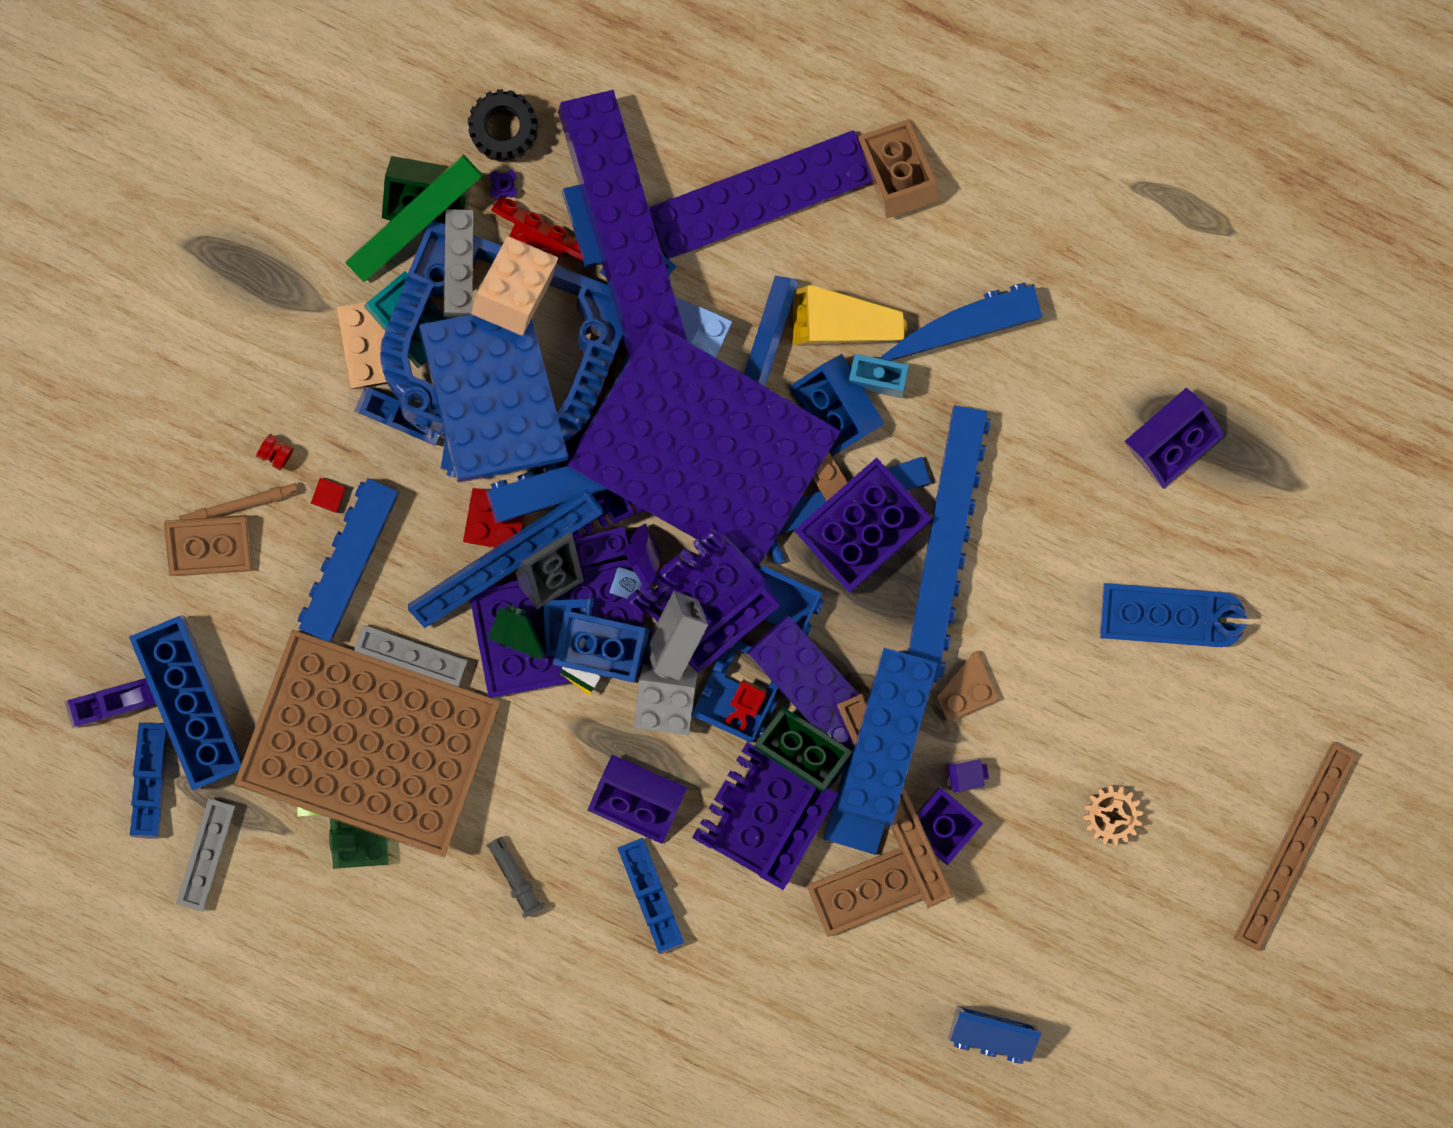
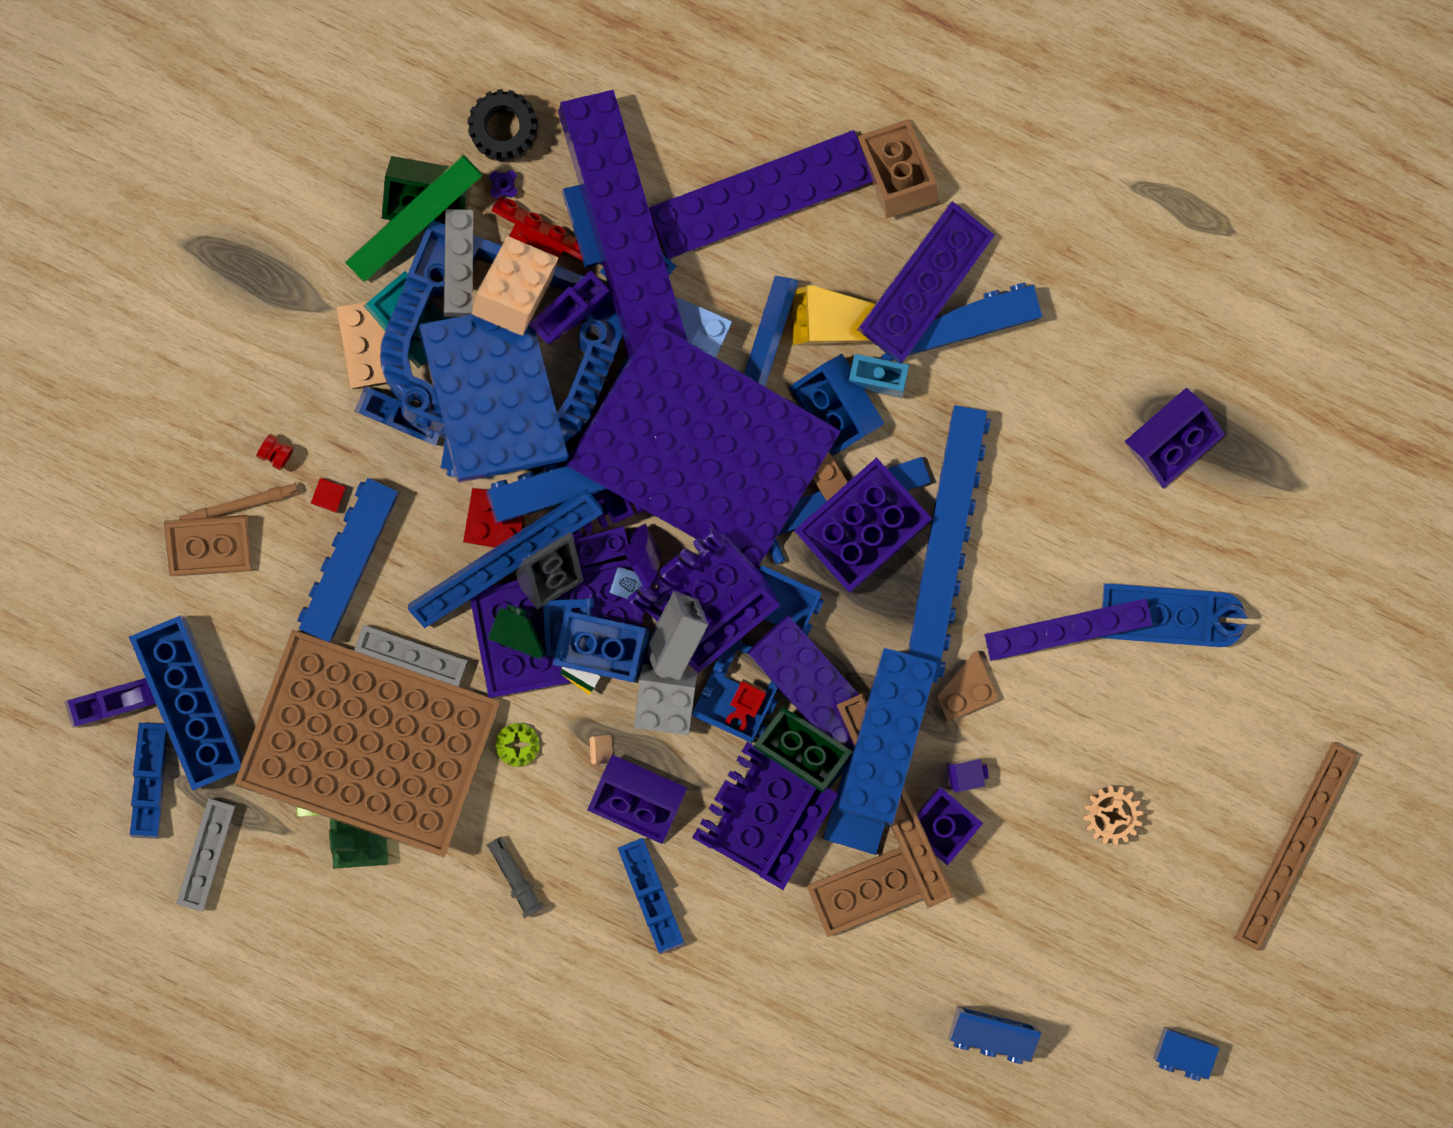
none -> lime gear [495,723,540,767]
none -> dark purple slope [529,271,611,345]
none -> light nougat slope [589,735,613,764]
none -> dark purple plate [857,201,995,364]
none -> dark purple plate [984,598,1153,661]
none -> blue brick [1153,1027,1219,1081]

